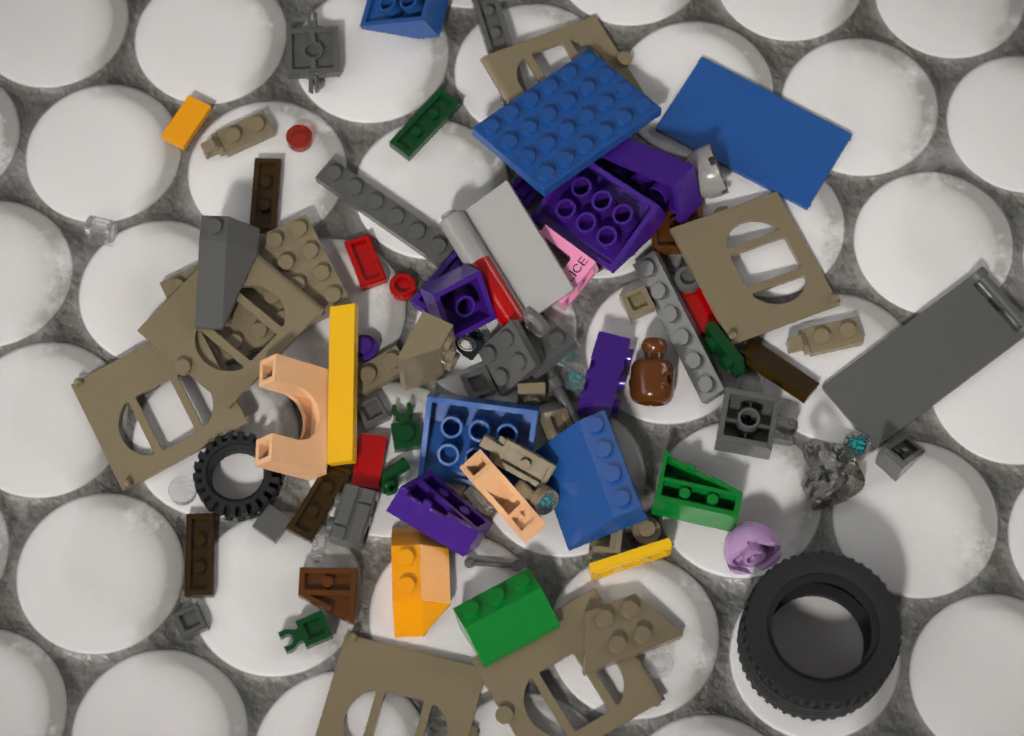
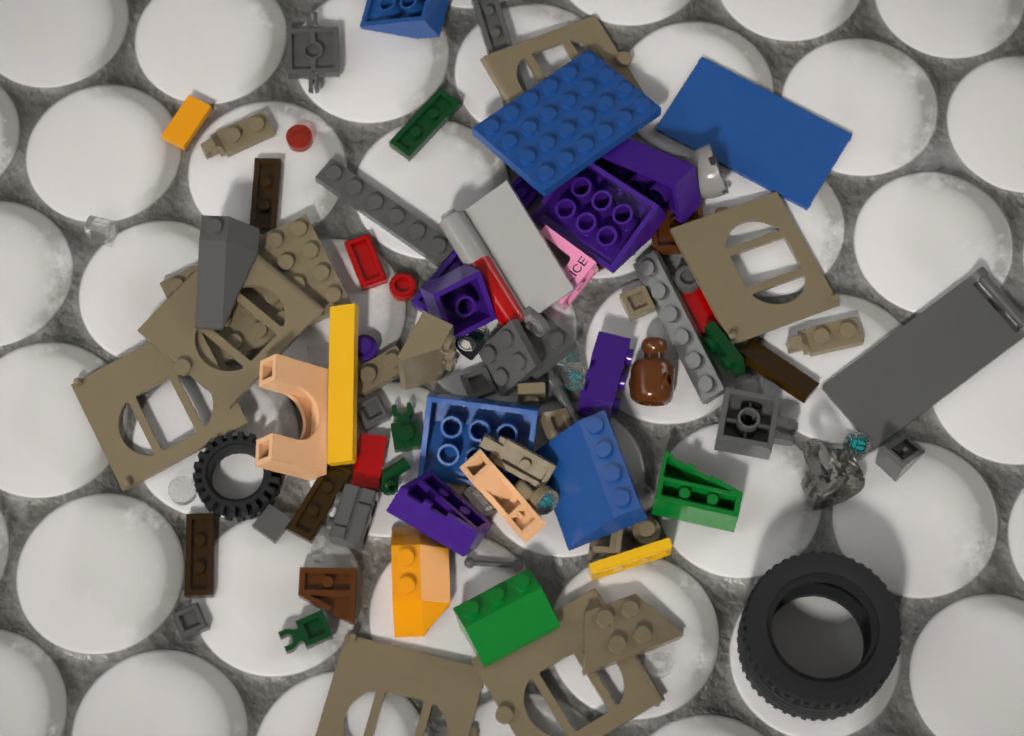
lavender cylinder [723,521,782,575] -> none

